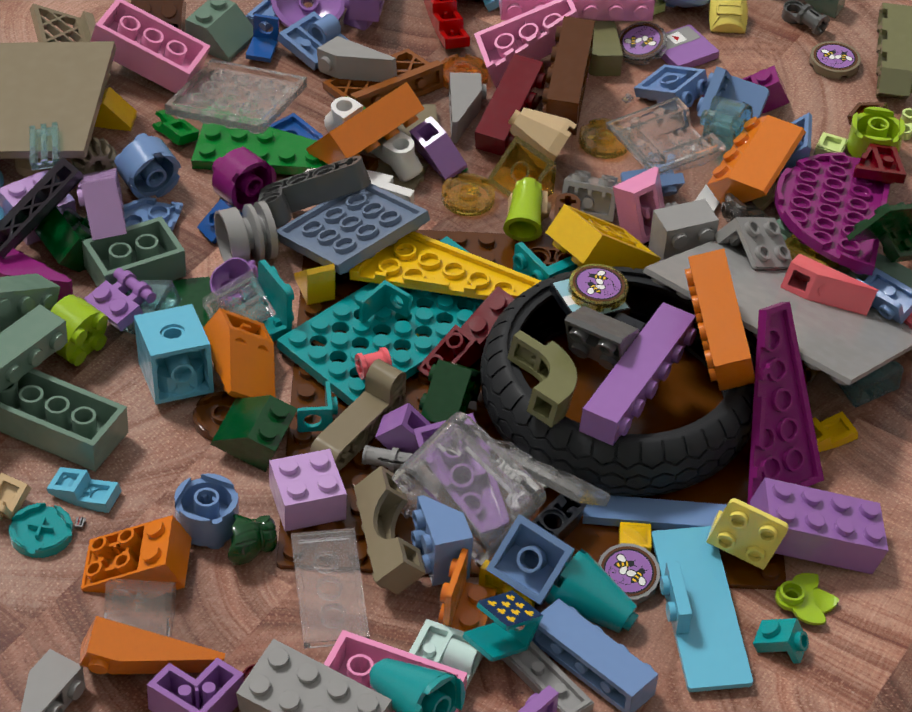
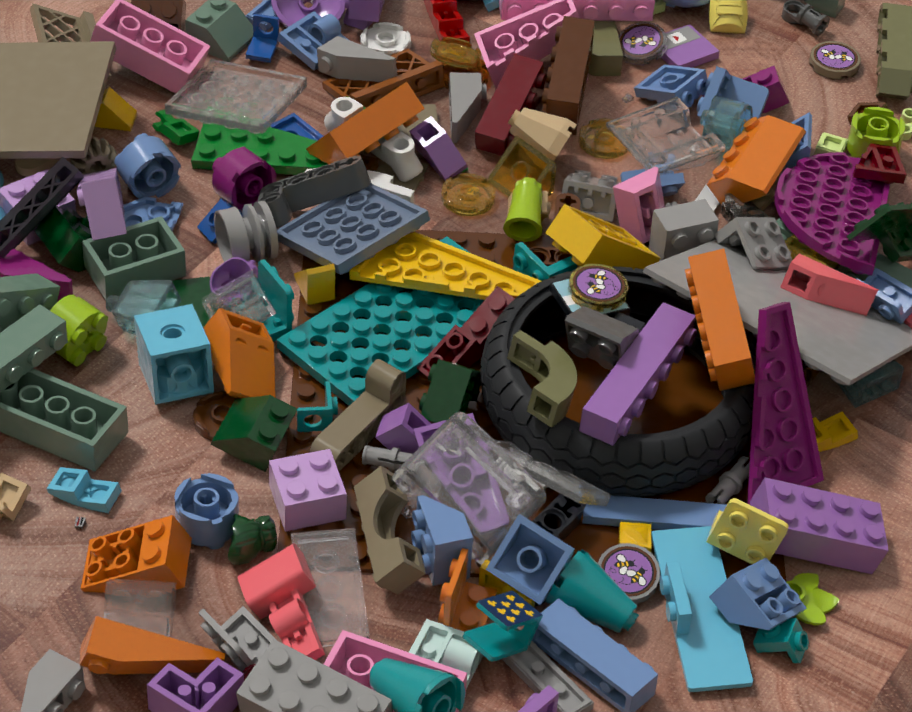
teal tile [8,503,73,558] -> none
clear light blue tile [29,122,60,171] -> none
medium lavender plate [84,268,156,331] -> none
coral bush [355,347,392,380] -> none
teal bracket [359,280,411,323] -> none
none -> light grey bracket [198,606,276,673]
none -> coral plate [237,543,325,660]
none -> white tile [360,22,411,56]
none -> clear yellow tile [430,37,482,68]
none -> light grey pin [705,456,750,504]
none -> medium blue slope [709,557,807,630]

